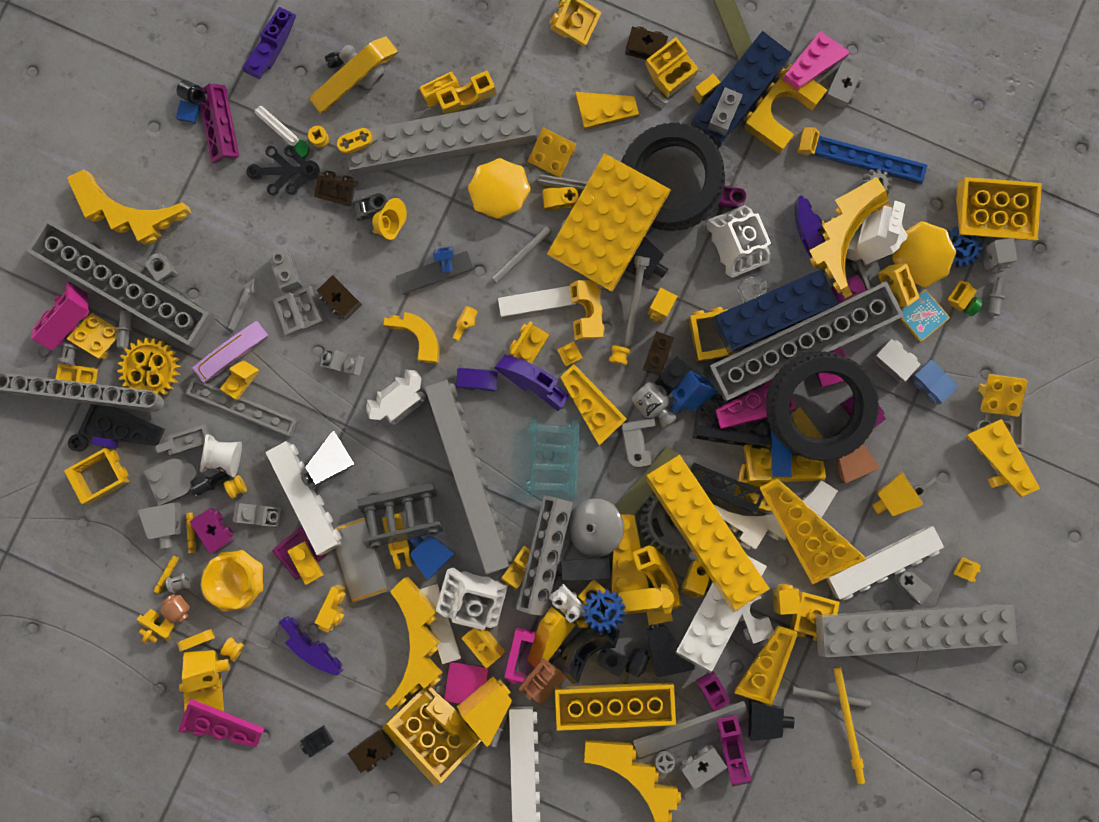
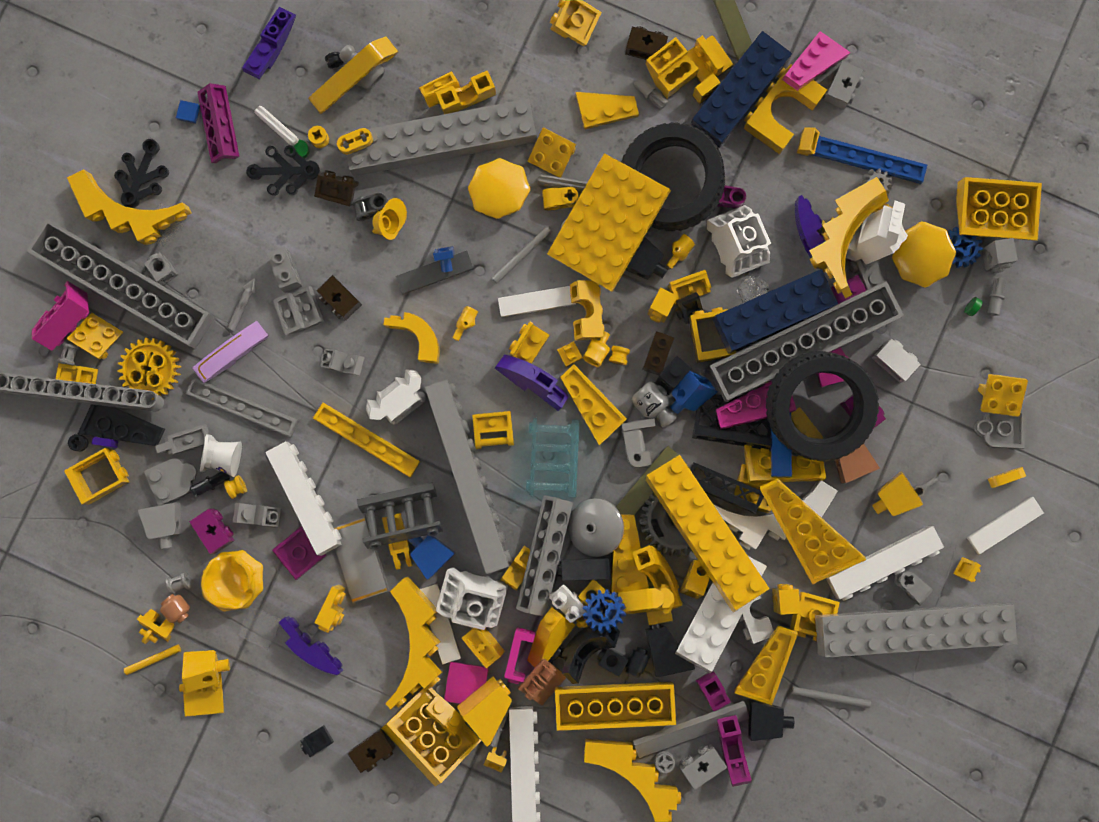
light grey axle [117,311,133,349] -> none
yellow wheel [154,556,179,594] -> none
black brick [176,80,204,104] -> none
yellow beam [177,629,215,652] -> none
dark pink wing [178,699,264,747] -> none
yellow wheel [185,512,196,553] -> none
yellow slope [220,360,259,401] -> none
yellow wheel [220,637,244,662] -> none
yellow plate [288,541,324,585] -> none
slope [300,431,354,490] -> none
dark purple slope [456,368,498,392] -> none
light grey piece [624,256,650,348] -> none
light grey brick [708,87,743,136] -> none
yellow bar [833,666,865,784] -> none
yellow brick [877,263,920,307] -> none
medium azure tile [900,289,950,343] -> none
medium blue brick [911,360,959,405] -> none
yellow piece [948,280,977,312] -> none
yellow wing [965,419,1040,498] -> none
none -> black plant [114,138,169,208]
none -> yellow bar [124,644,181,675]
none -> yellow tile [313,403,421,478]
none -> yellow plate [472,411,514,449]
none -> yellow tile [484,747,507,773]
none -> yellow piece [583,331,610,367]
none -> yellow piece [666,234,695,269]
none -> yellow hinge [668,270,711,305]
none -> black bracket [675,292,703,325]
none -> yellow bracket [687,35,733,83]
none -> white tile [967,497,1044,554]

